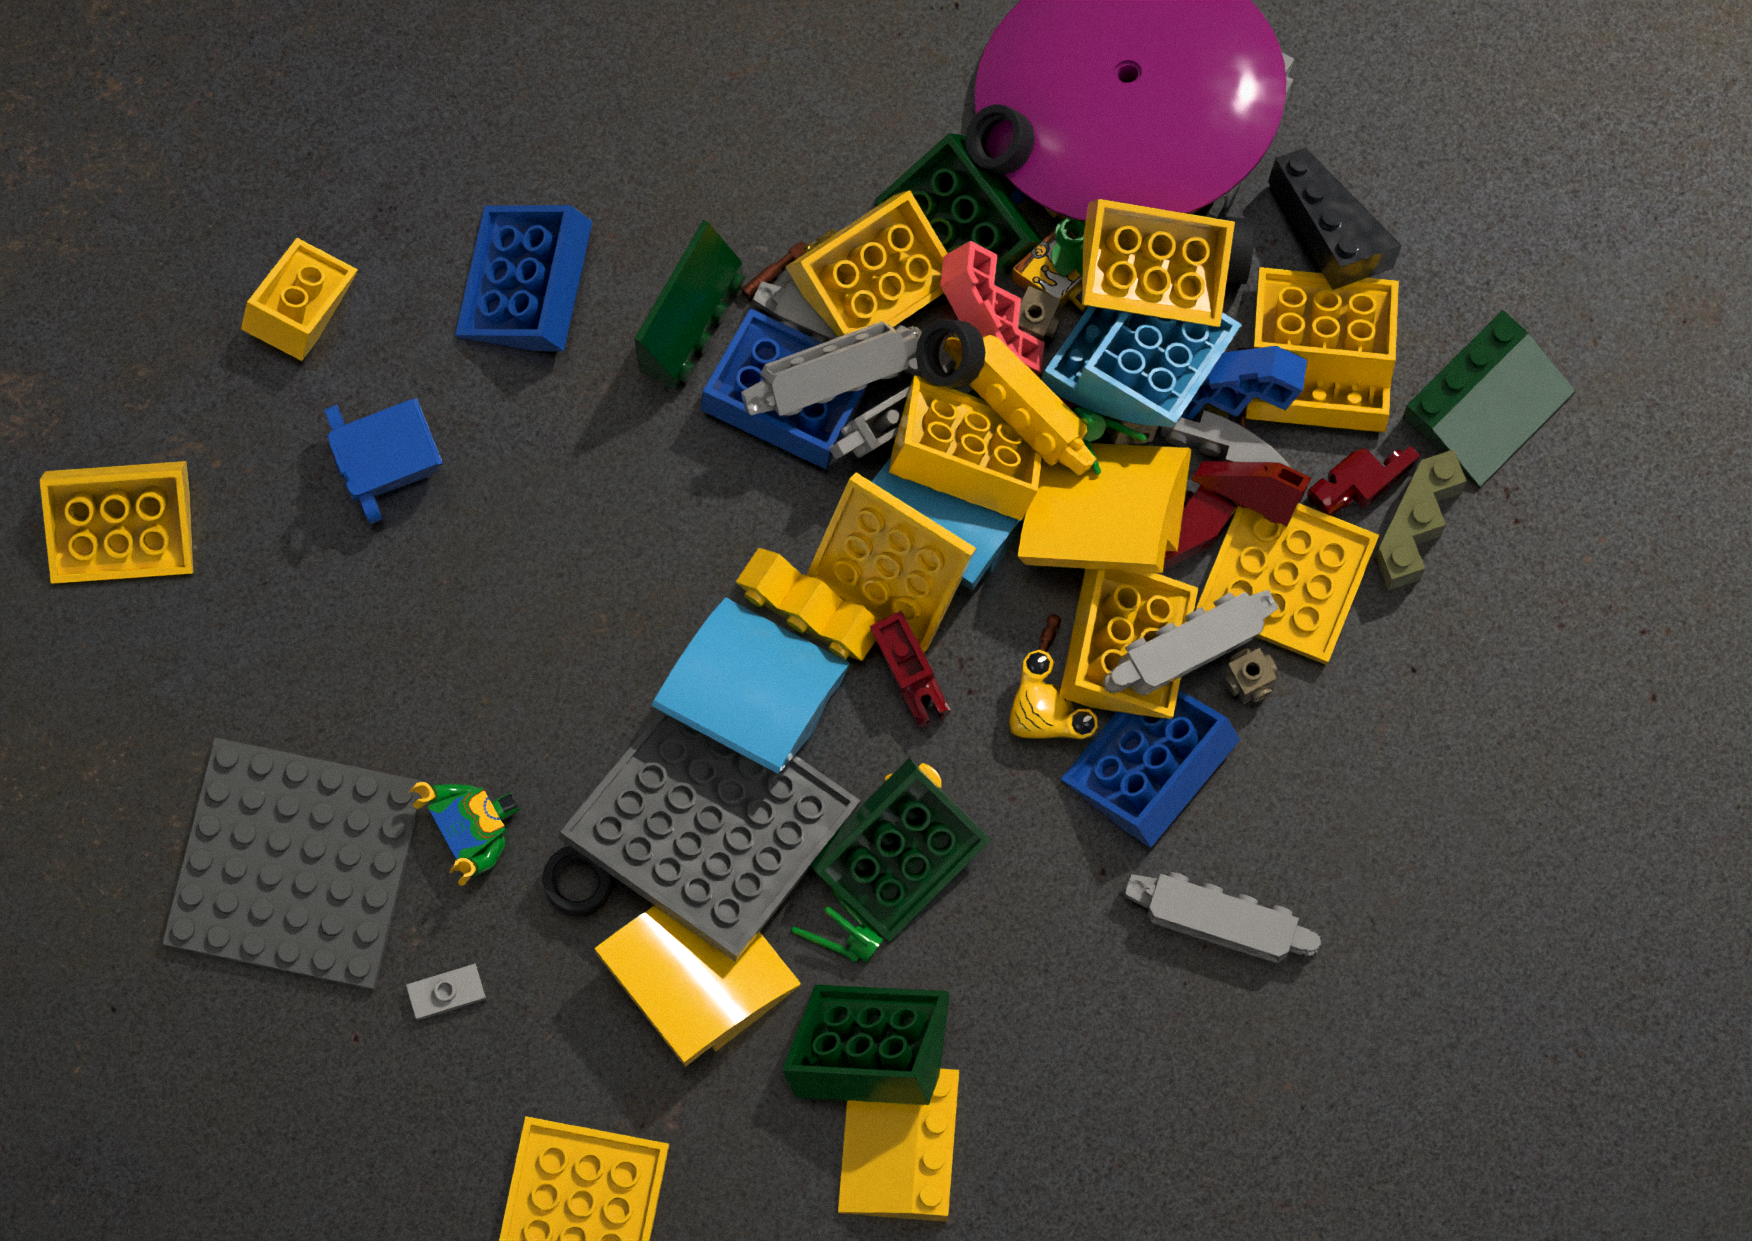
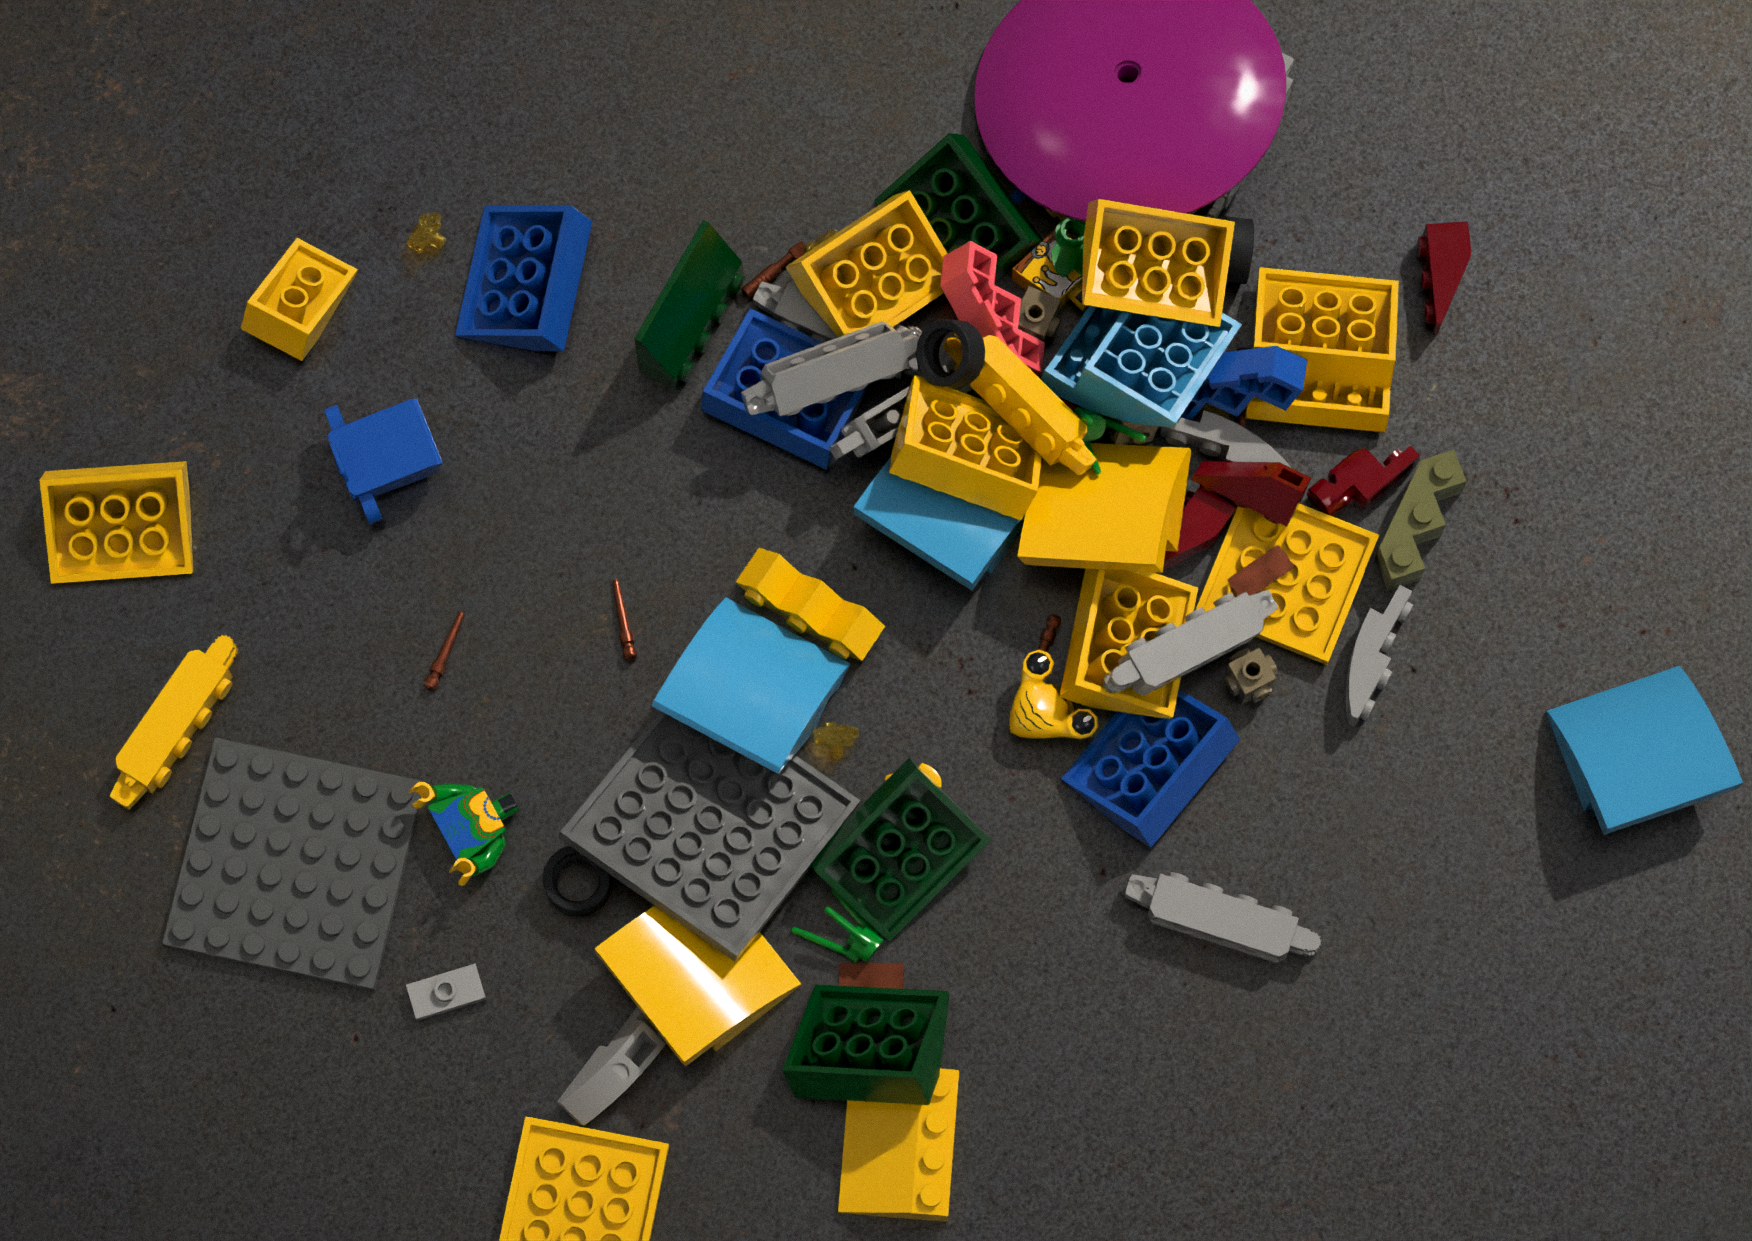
yellow plate [806,472,976,653] -> none
dark red plate [870,610,951,728] -> none
black tyre [965,104,1035,174] -> none
black wedge [1268,147,1402,290] -> none
slope [1402,310,1575,489] -> none
none -> yellow hinge [110,635,238,810]
none -> clear yellow plant [406,212,446,253]
none -> copper piece [424,611,465,690]
none -> light grey slope [557,1006,666,1126]
none -> copper piece [612,579,637,661]
none -> clear yellow plant [813,722,859,758]
none -> copper sticker [839,963,904,989]
none -> copper sticker [1228,545,1294,596]
none -> light grey slope [1346,585,1413,727]
none -> dark red slope [1418,221,1471,334]
none -> dark azure slope [1546,666,1743,835]

